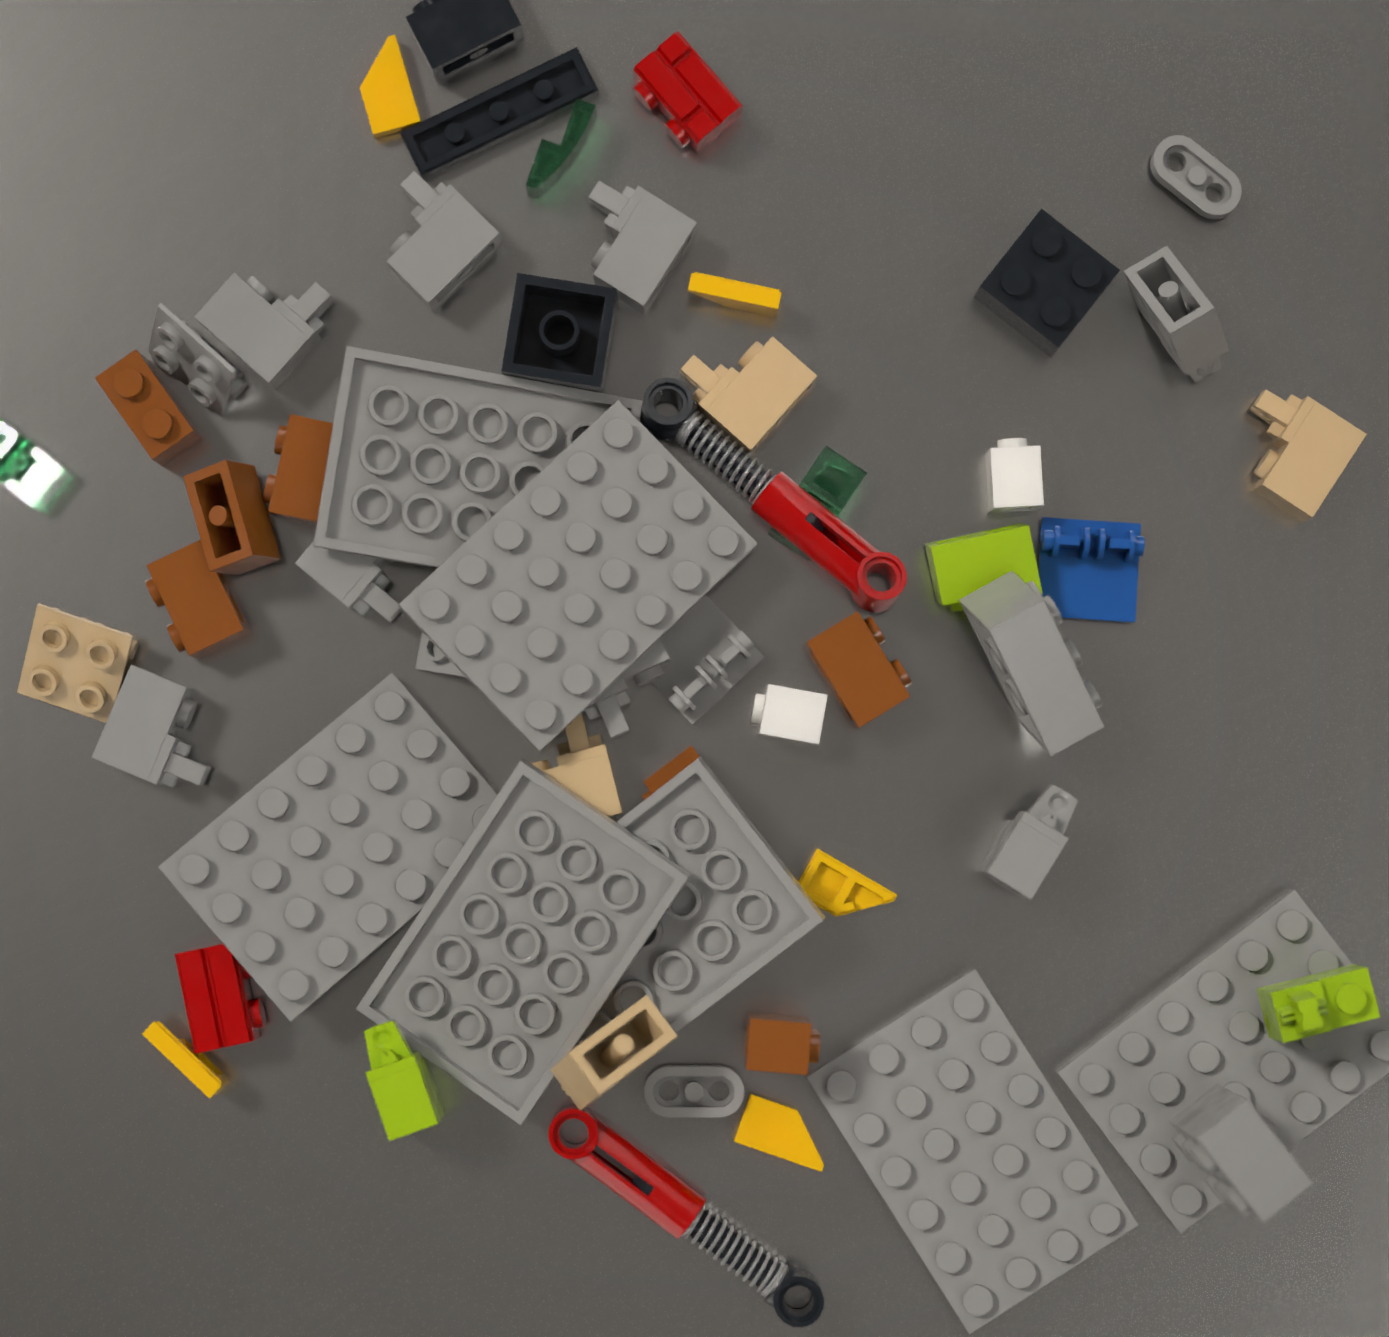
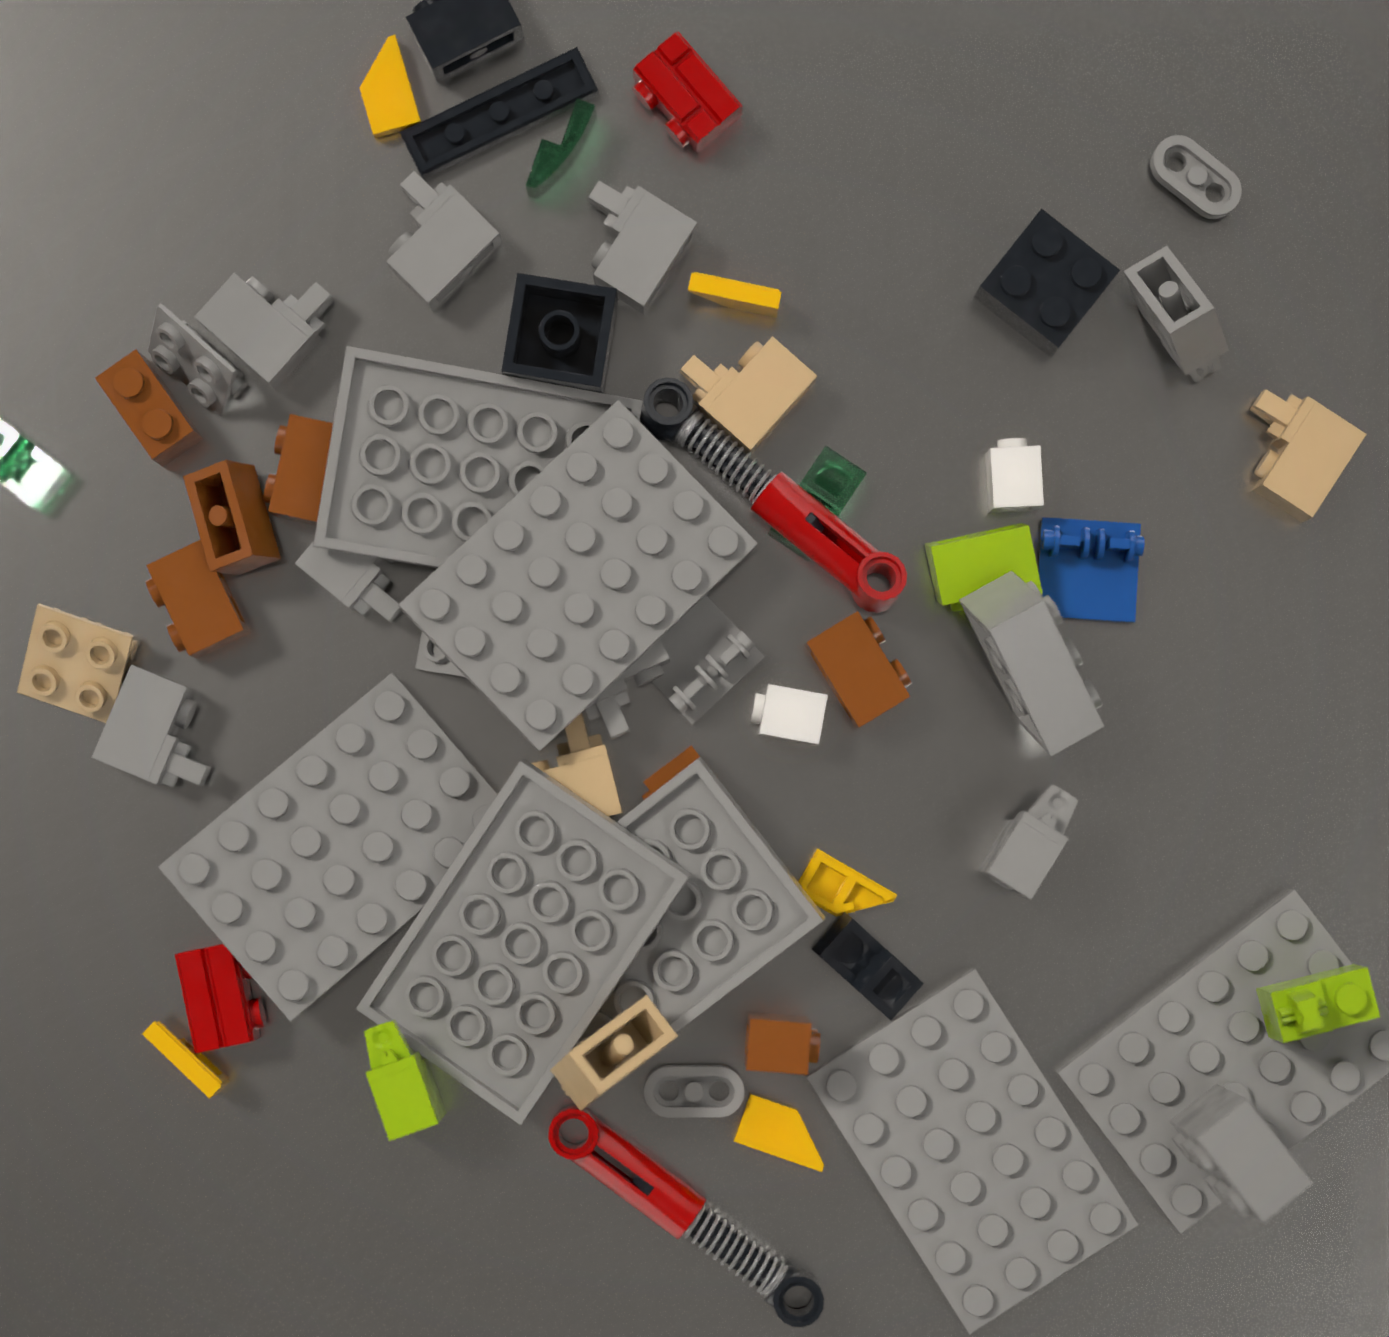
none -> black slope [812,912,924,1020]

